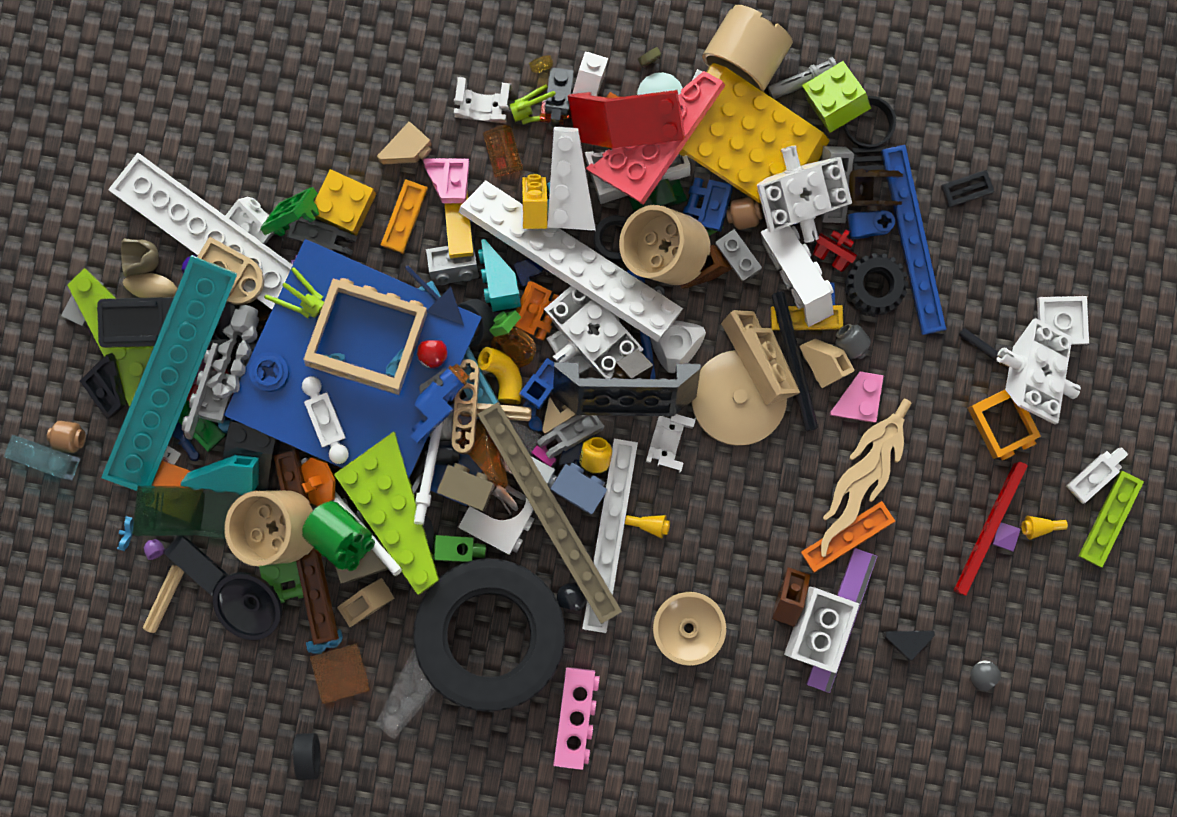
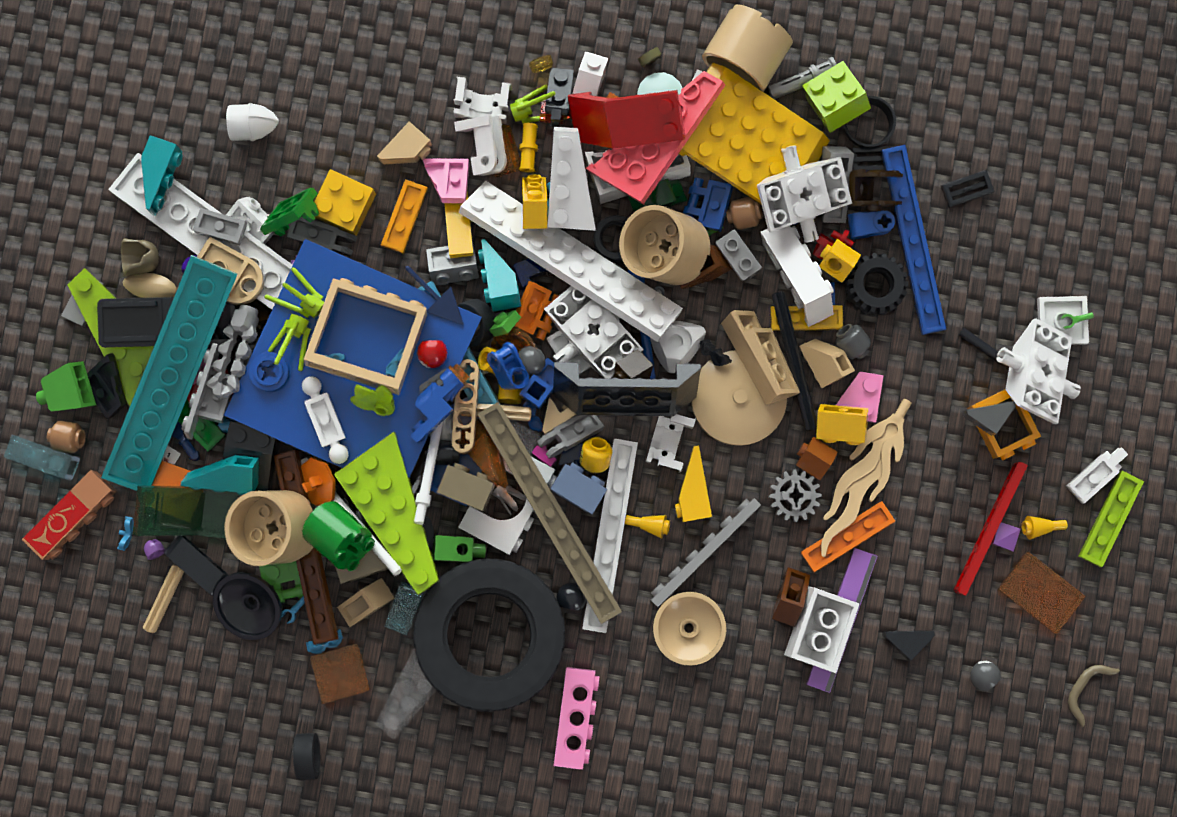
none -> brick [22,470,117,560]
none -> bright green torso [36,361,96,411]
none -> teal slope [141,135,183,216]
none -> light grey plate [193,208,248,246]
none -> white helmet [226,103,279,141]
none -> lime plant [268,314,311,371]
none -> dark azure hand [282,596,305,624]
none -> lime plate [350,384,395,416]
none -> clear light blue plate [384,581,425,635]
none -> white piece [454,115,507,176]
none -> blue piece [487,342,529,390]
none -> dark grey piece [518,346,546,377]
none -> yellow pin [519,123,538,173]
none -> light grey plate [651,498,761,607]
none -> yellow slope [675,445,712,523]
none -> black piece [699,339,732,366]
none -> light grey gear [768,470,822,522]
none -> dark orange brick [796,436,838,480]
none -> yellow brick [816,404,869,445]
none -> yellow brick [819,239,861,283]
none -> dark grey slope [962,401,1016,436]
none -> clear orange tile [998,551,1086,634]
none -> bright green hand [1061,313,1094,329]
none -> dark tan animal [1068,665,1120,727]

